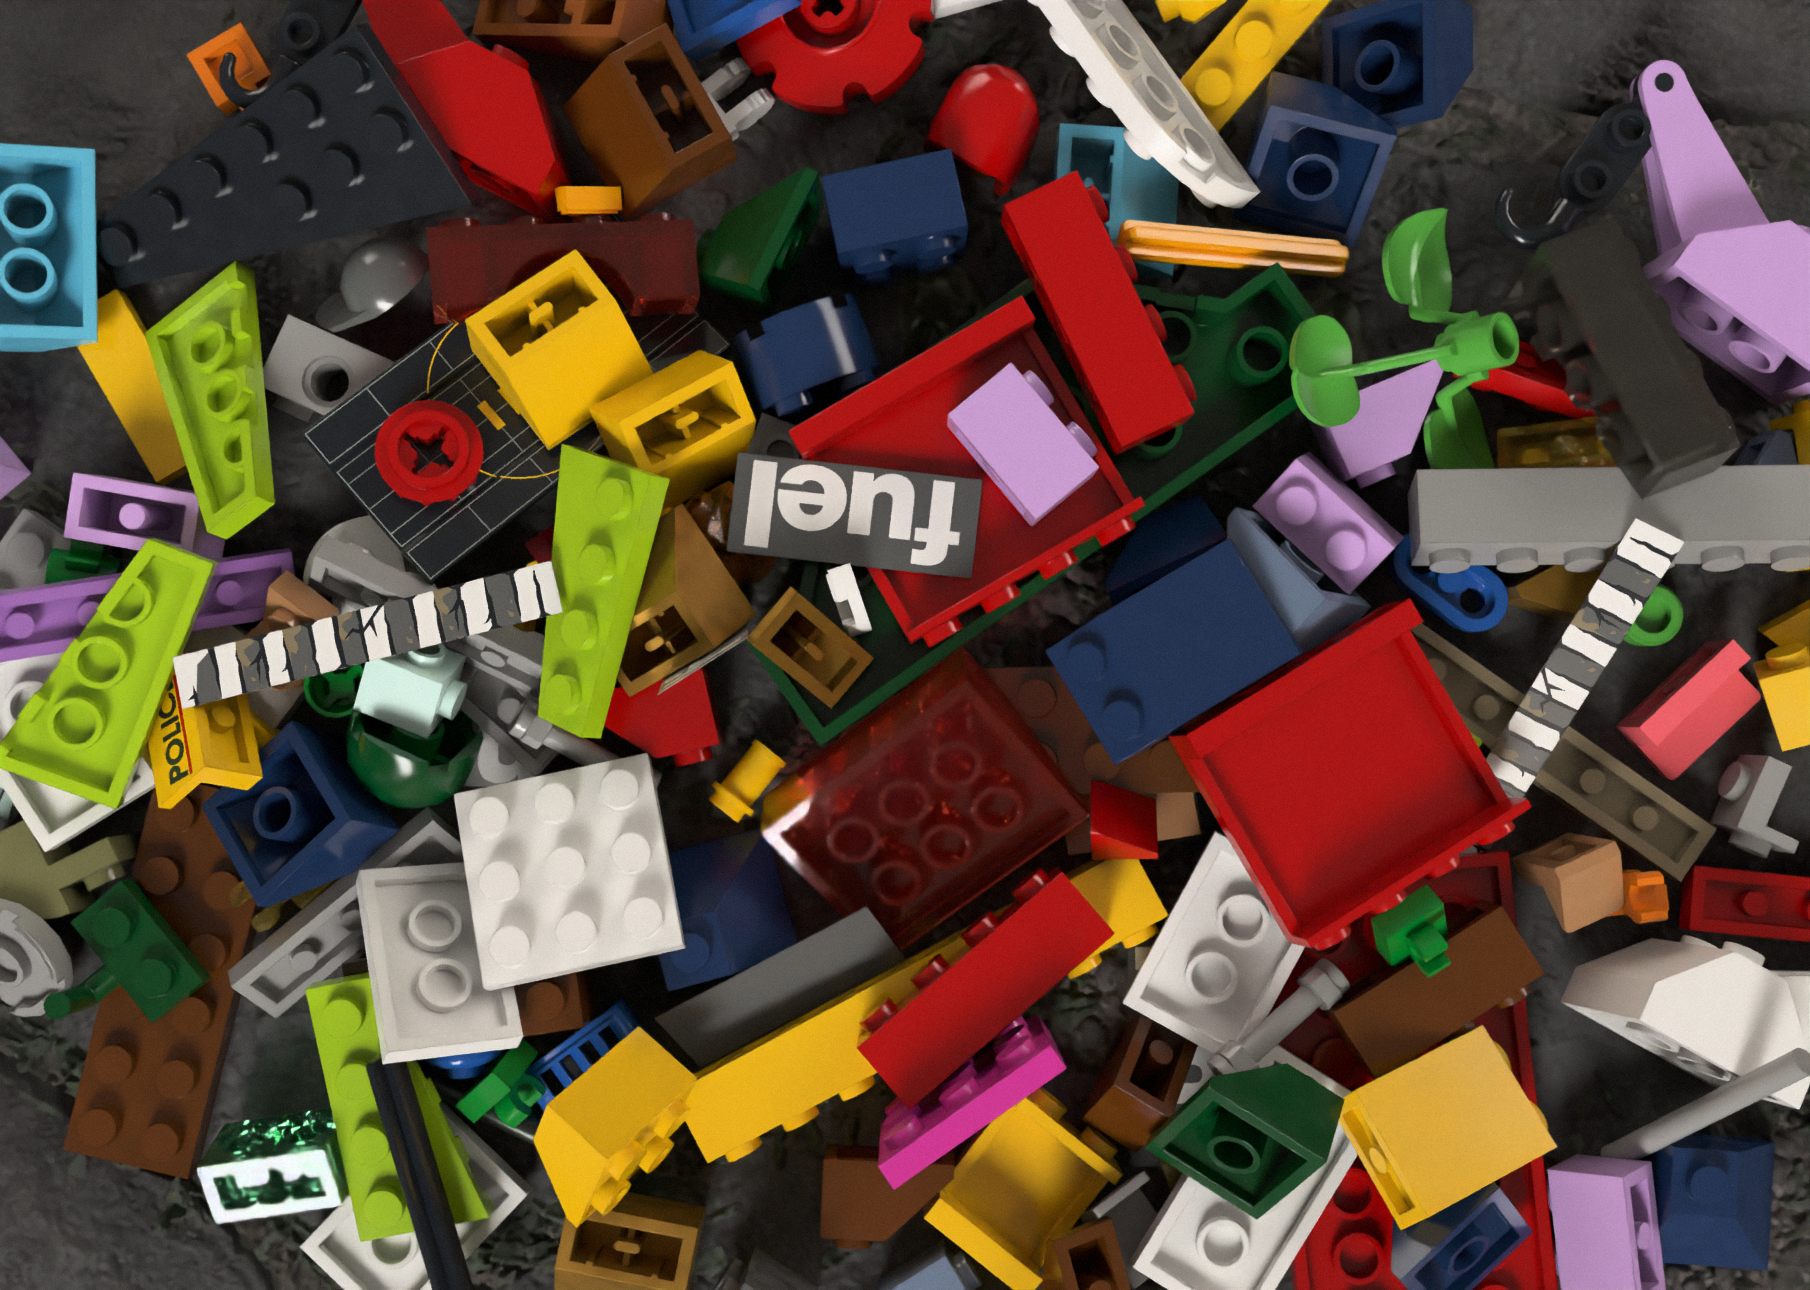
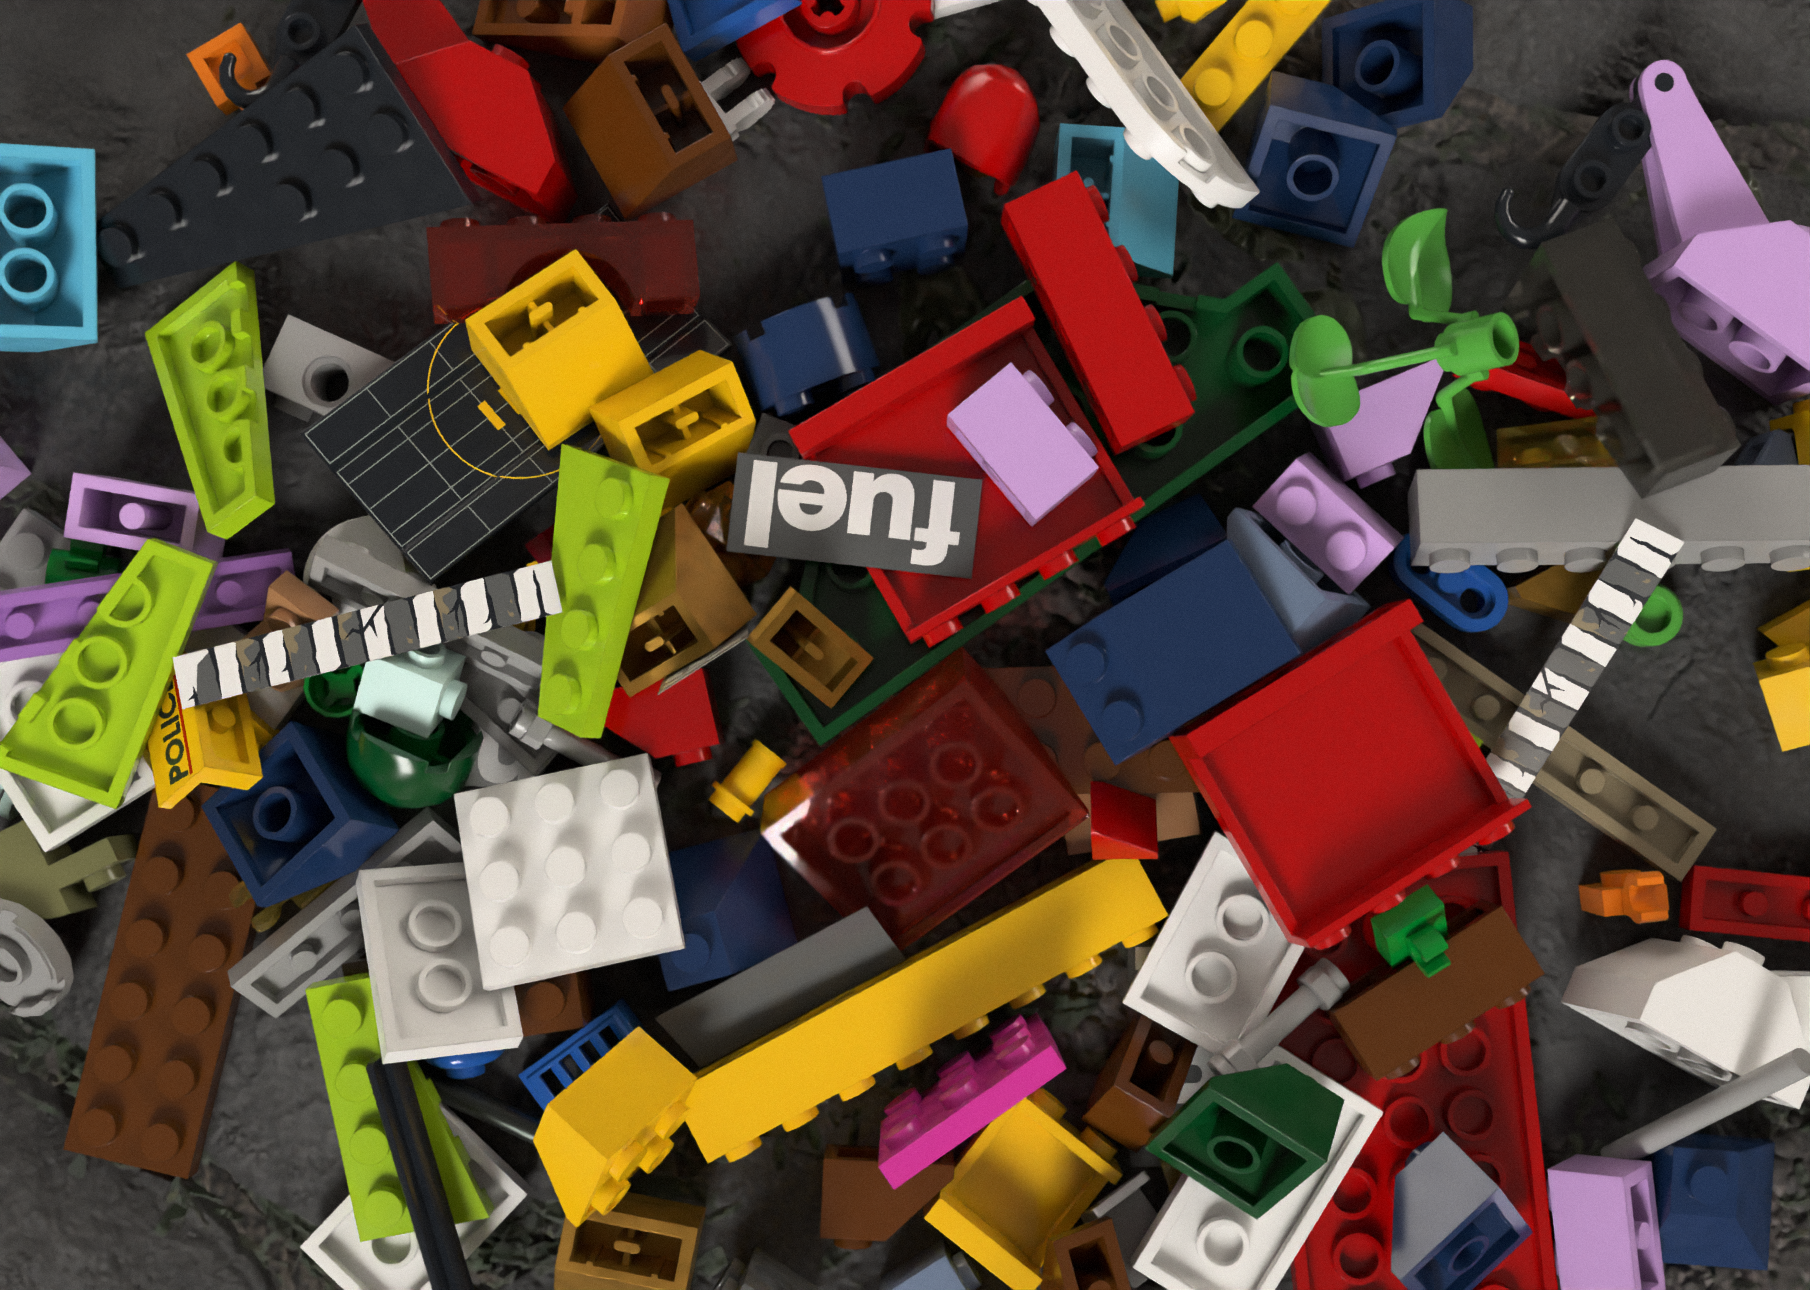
dark green plate [44,878,212,1023] -> none
yellow tile [77,289,188,485] -> none
clear green brick [196,1108,349,1224] -> none
dark grey cap [315,236,432,333] -> none
red gear [375,400,484,506] -> none
green tile [455,1038,546,1128] -> none
light orange tile [555,186,622,217] -> none
dark green slope [693,167,824,318] -> none
white tile [826,563,872,637] -> none
red brick [857,867,1115,1110] -> none
light orange axle [1116,220,1349,278] -> none
yellow panel [1339,1025,1557,1230] -> none
medium nougat slope [1511,833,1624,933] -> none
coral panel [1615,639,1761,780] -> none
light grey bracket [1710,755,1799,858] -> none

